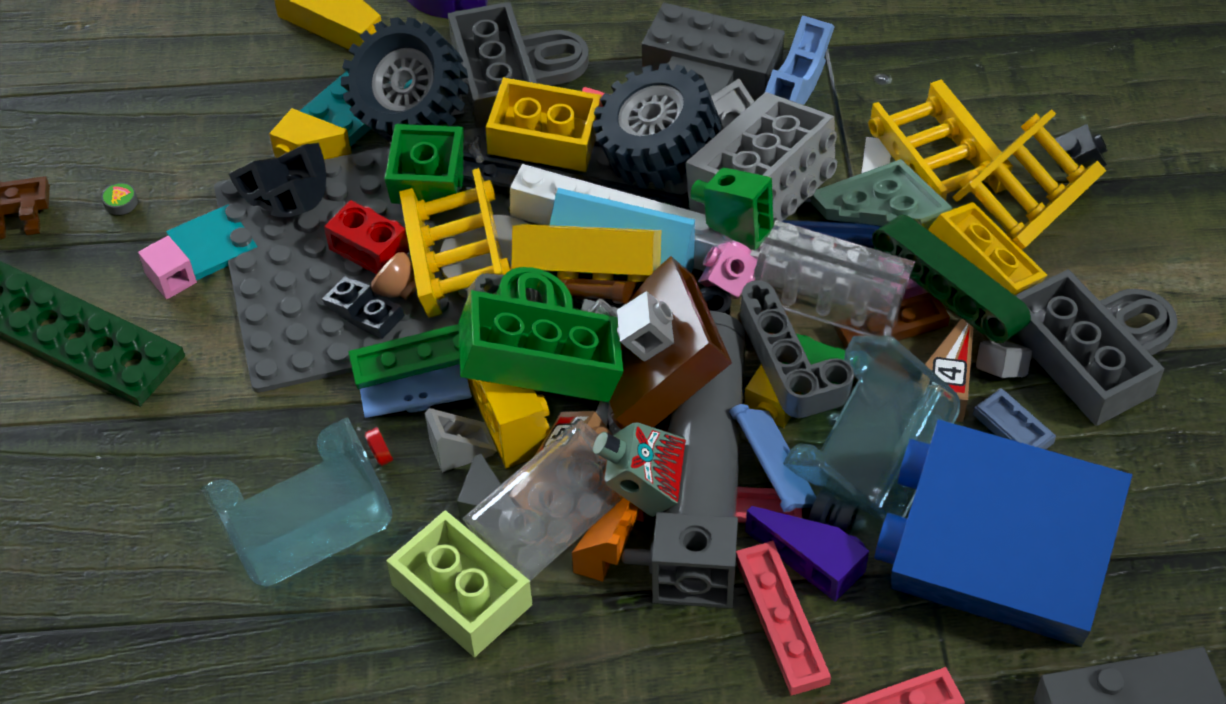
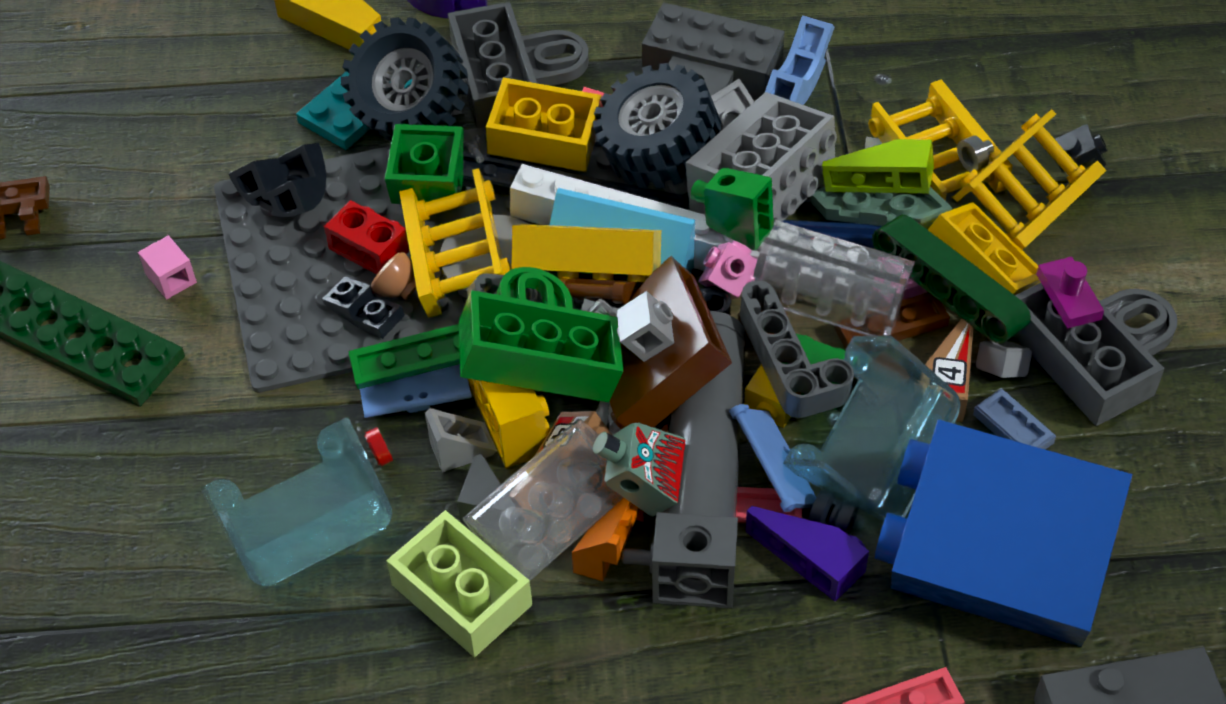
tile [101,182,138,215] -> none
teal tile [166,204,258,281] -> none
yellow slope [269,108,351,160] -> none
coral plate [735,541,831,696] -> none
none -> lime slope [822,139,934,194]
none -> dark grey tile [957,135,994,172]
none -> magenta tile [1036,256,1104,329]

